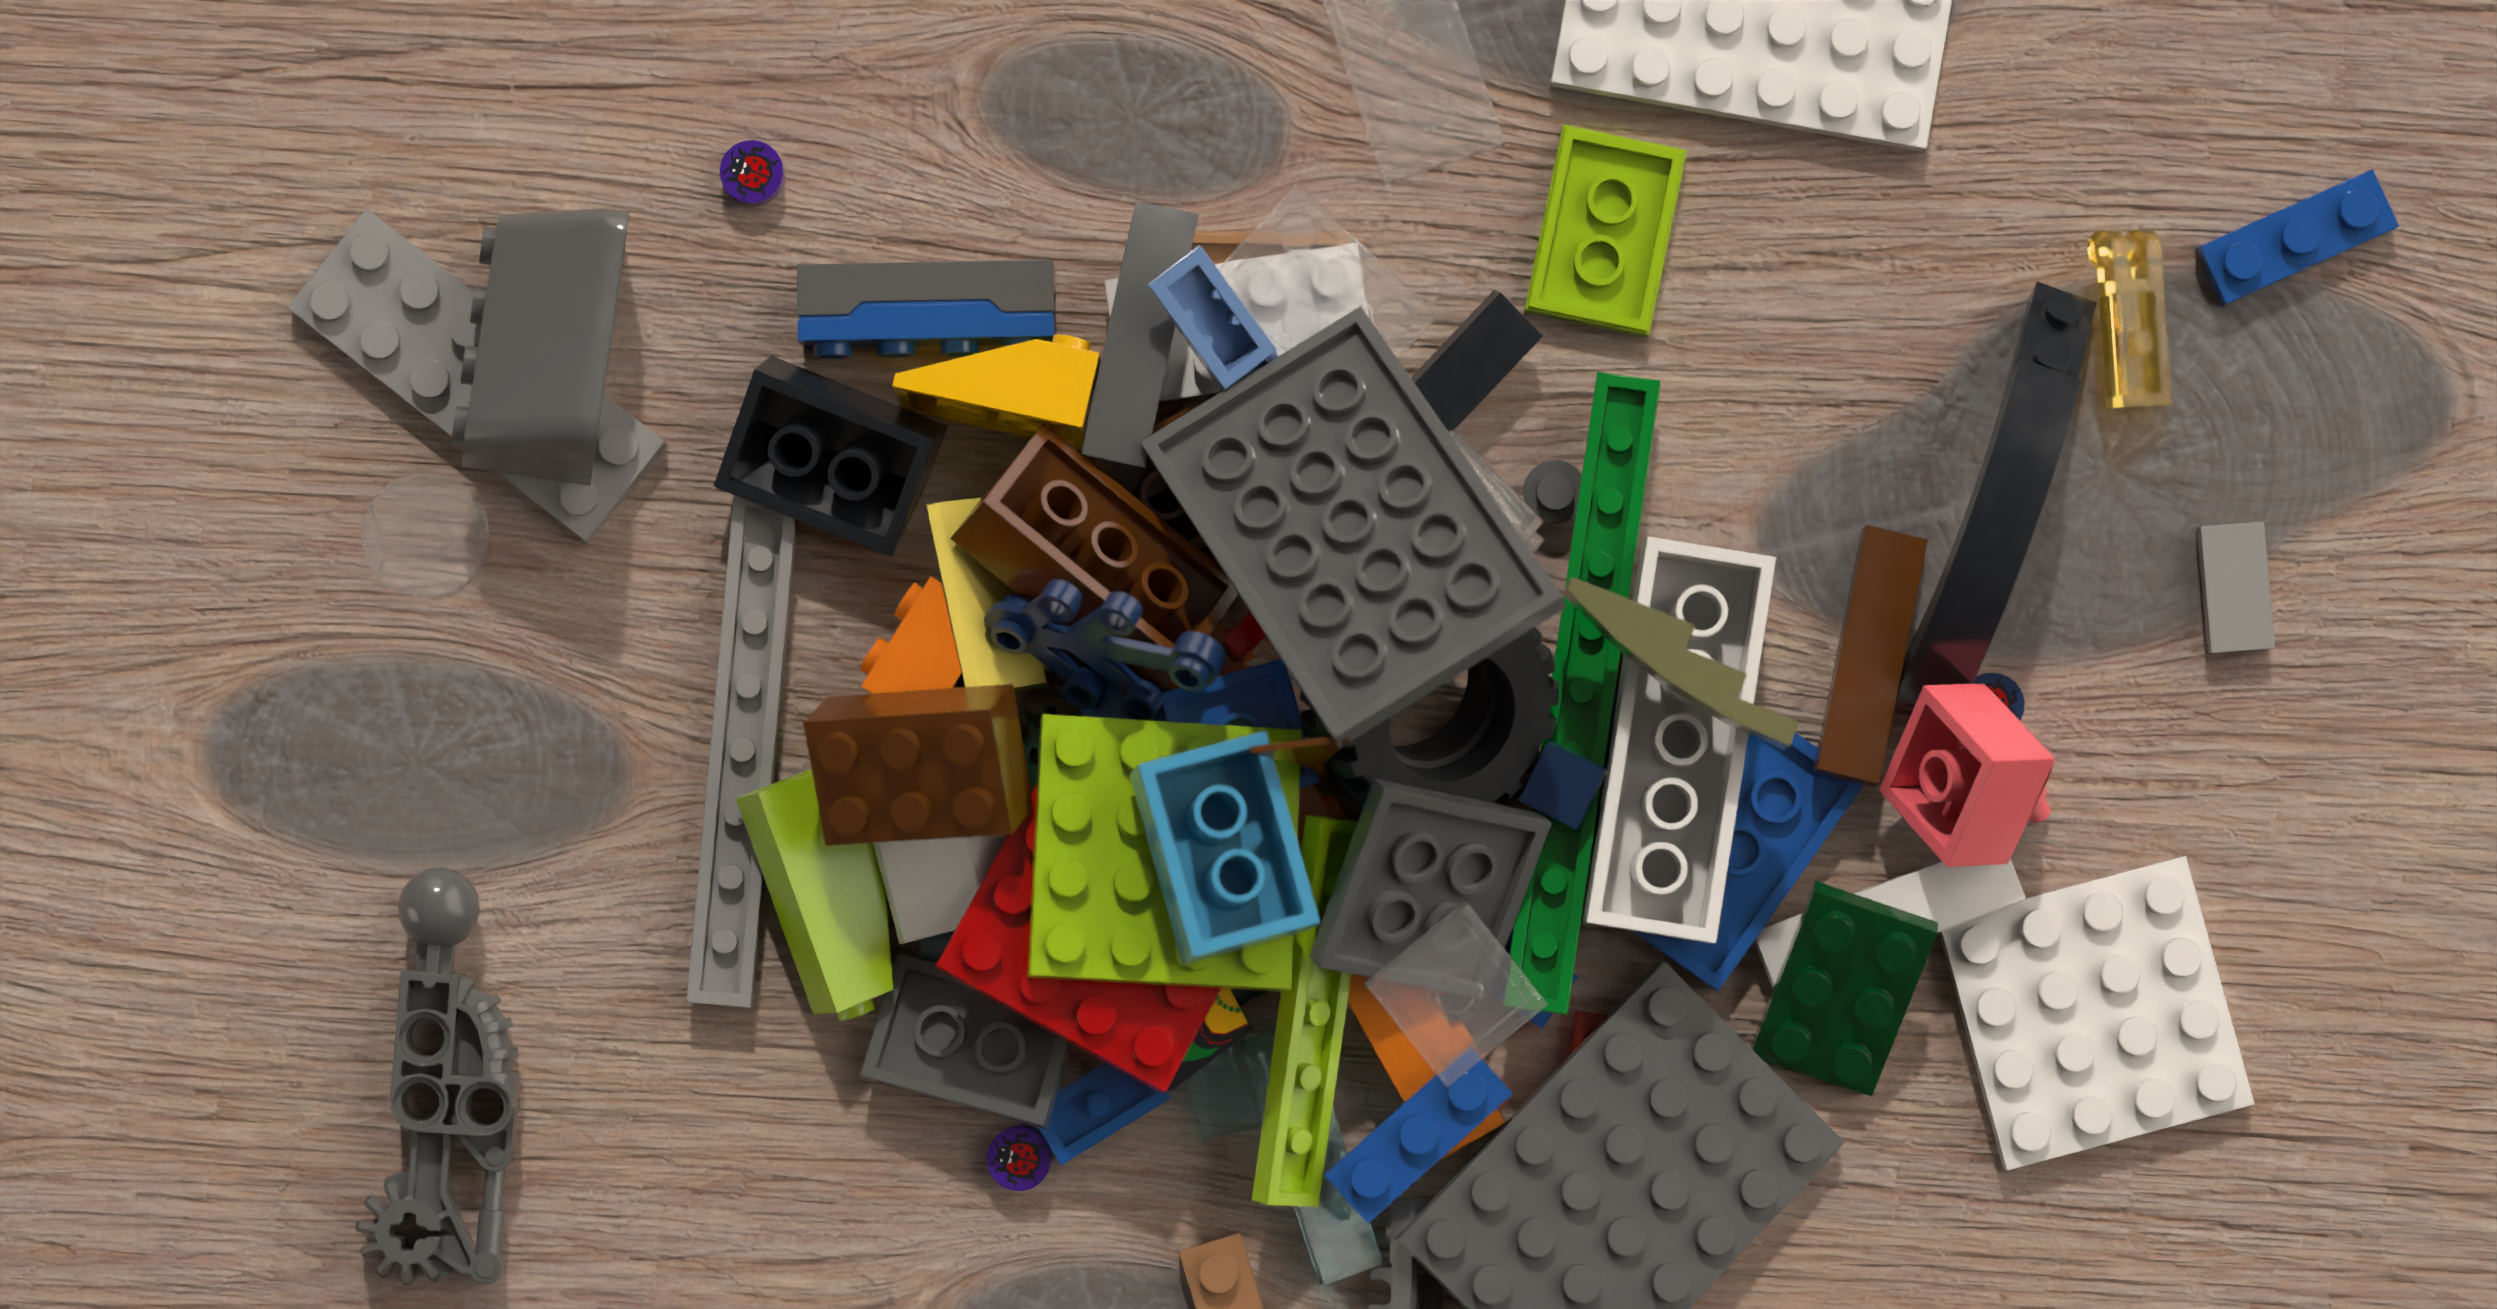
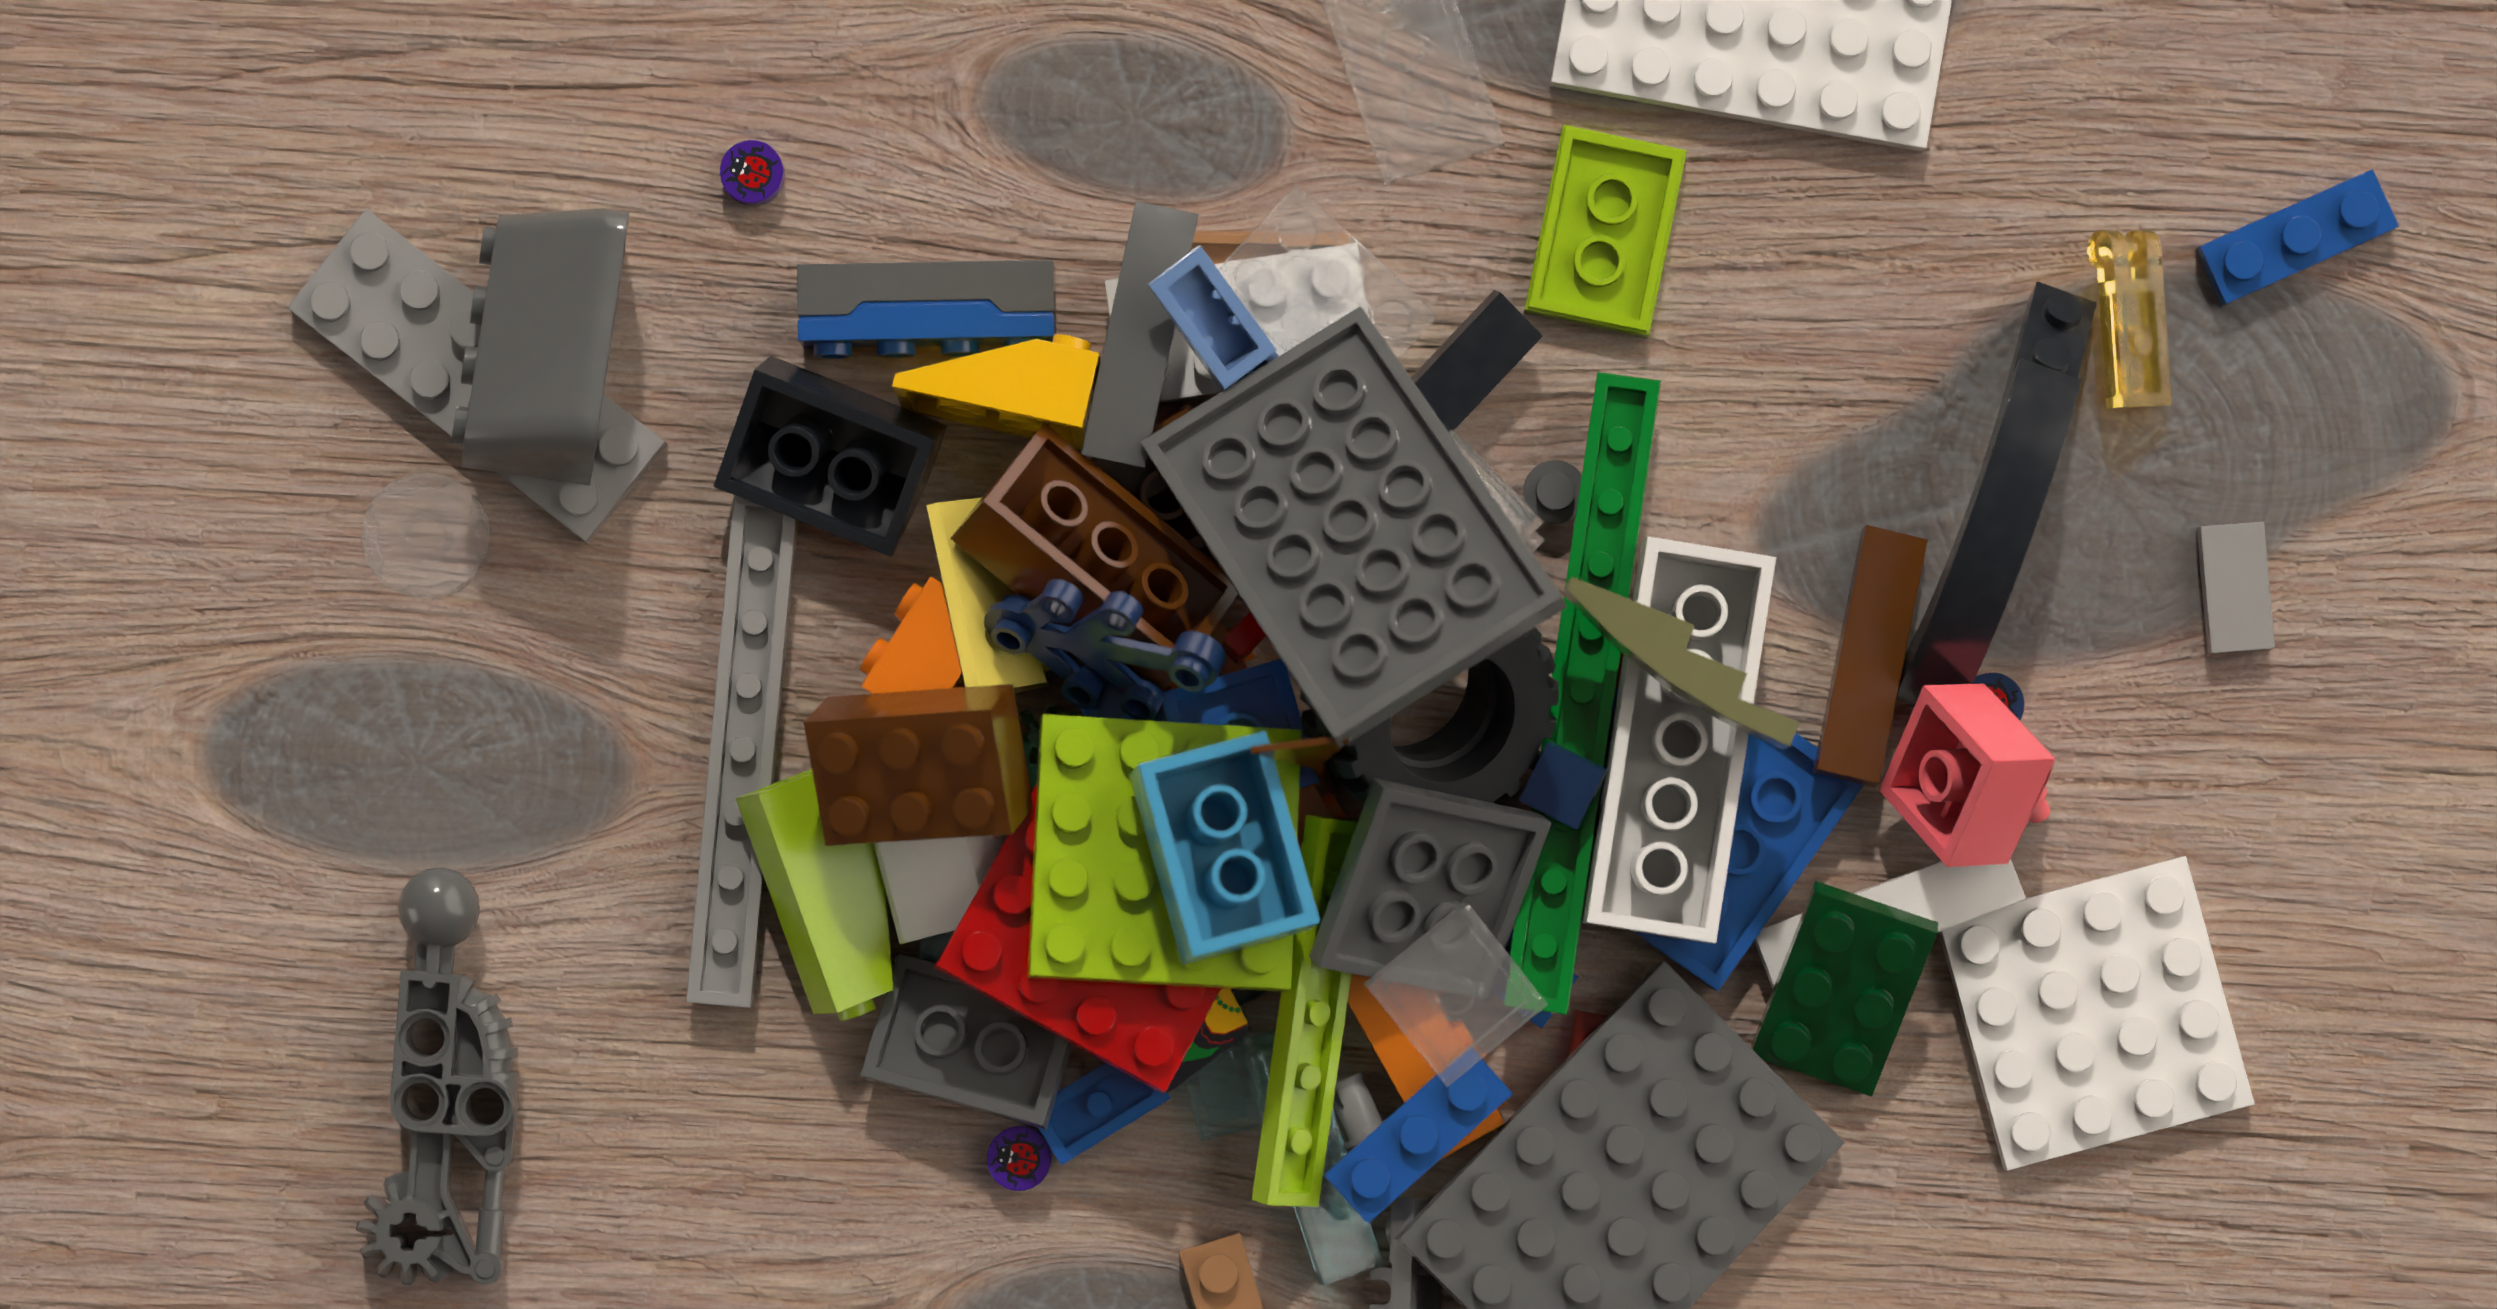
none -> light grey pin [1333,1072,1383,1149]

